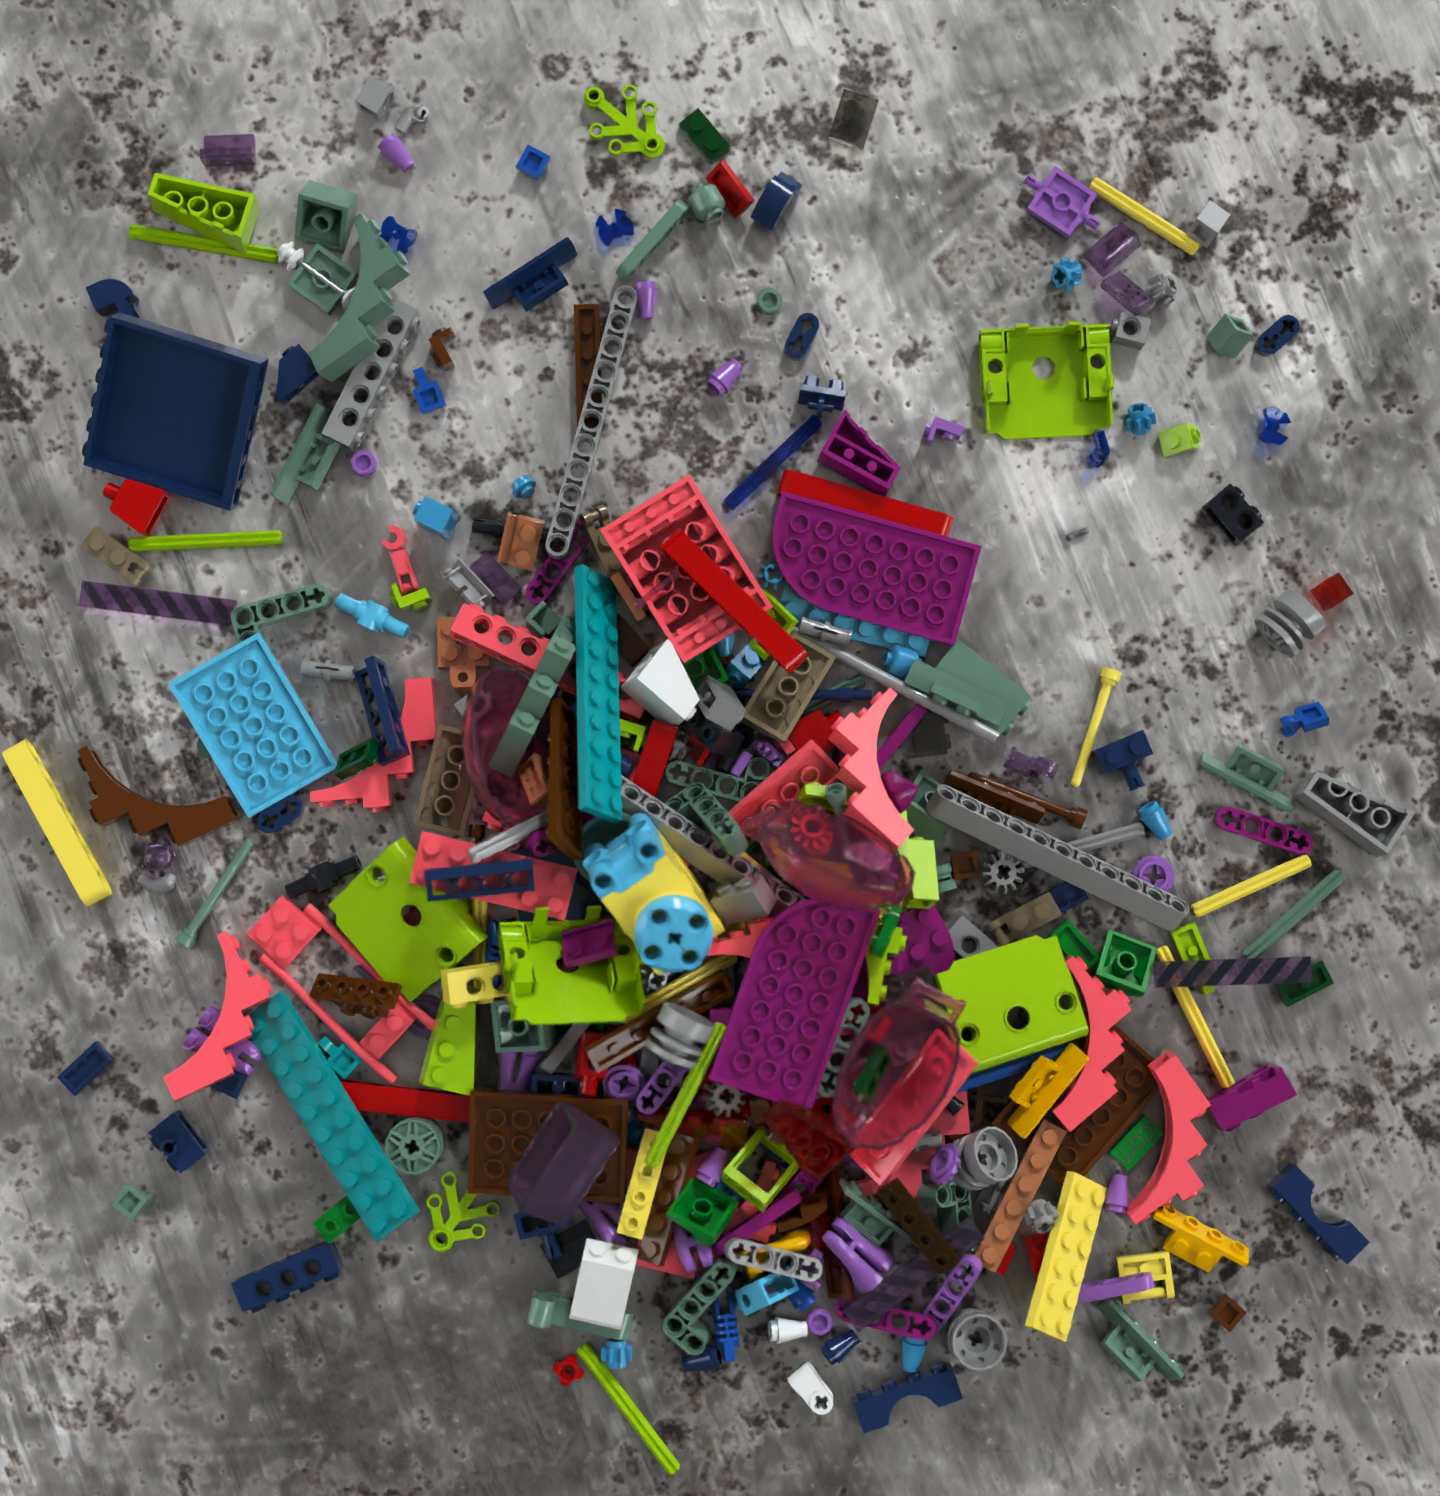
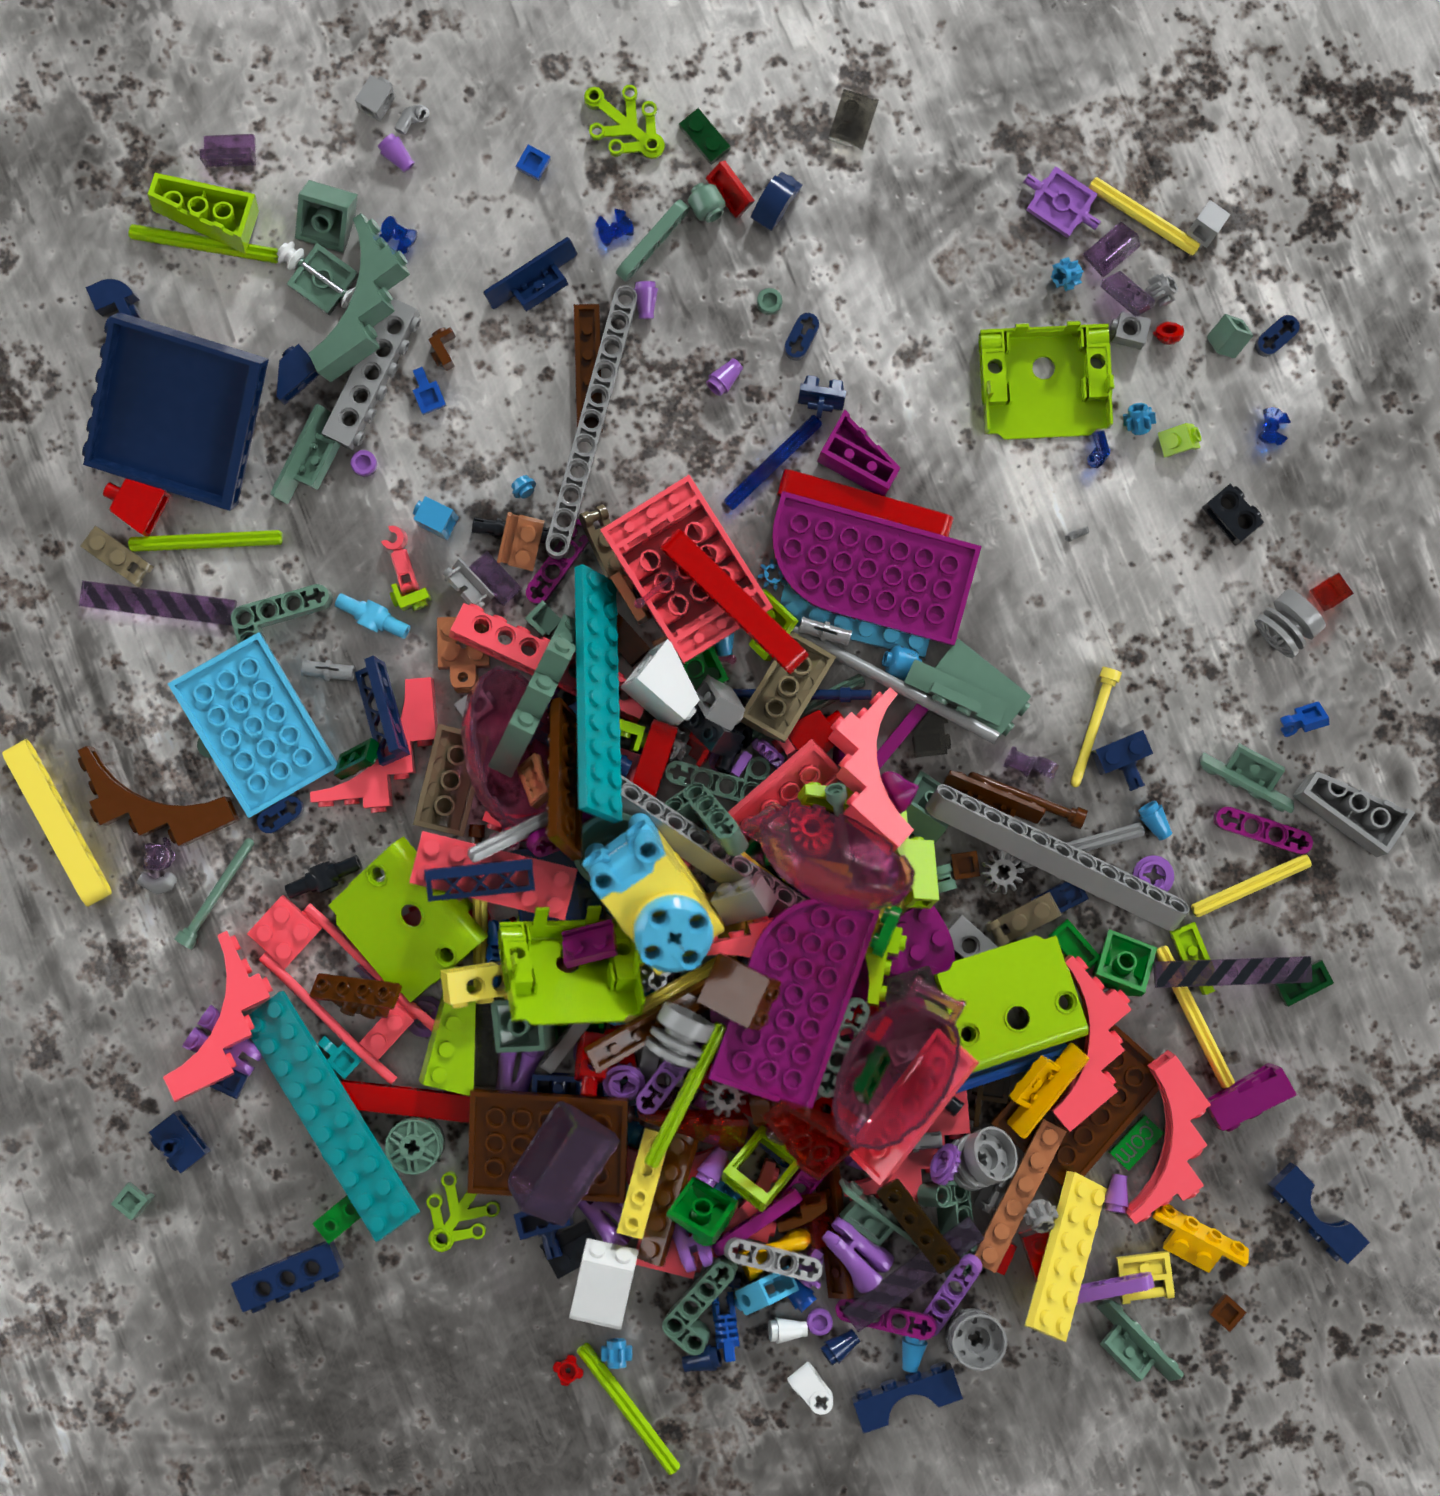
dark blue plate [57,1041,115,1096] -> none
sand green beam [527,1290,634,1340] -> none
dark azure bracket [725,644,767,689] -> none
medium lavender bracket [923,417,964,446] -> none
sand green axle [1242,869,1345,961] -> none
none -> panel [697,953,782,1031]
none -> red animal [1153,322,1184,345]

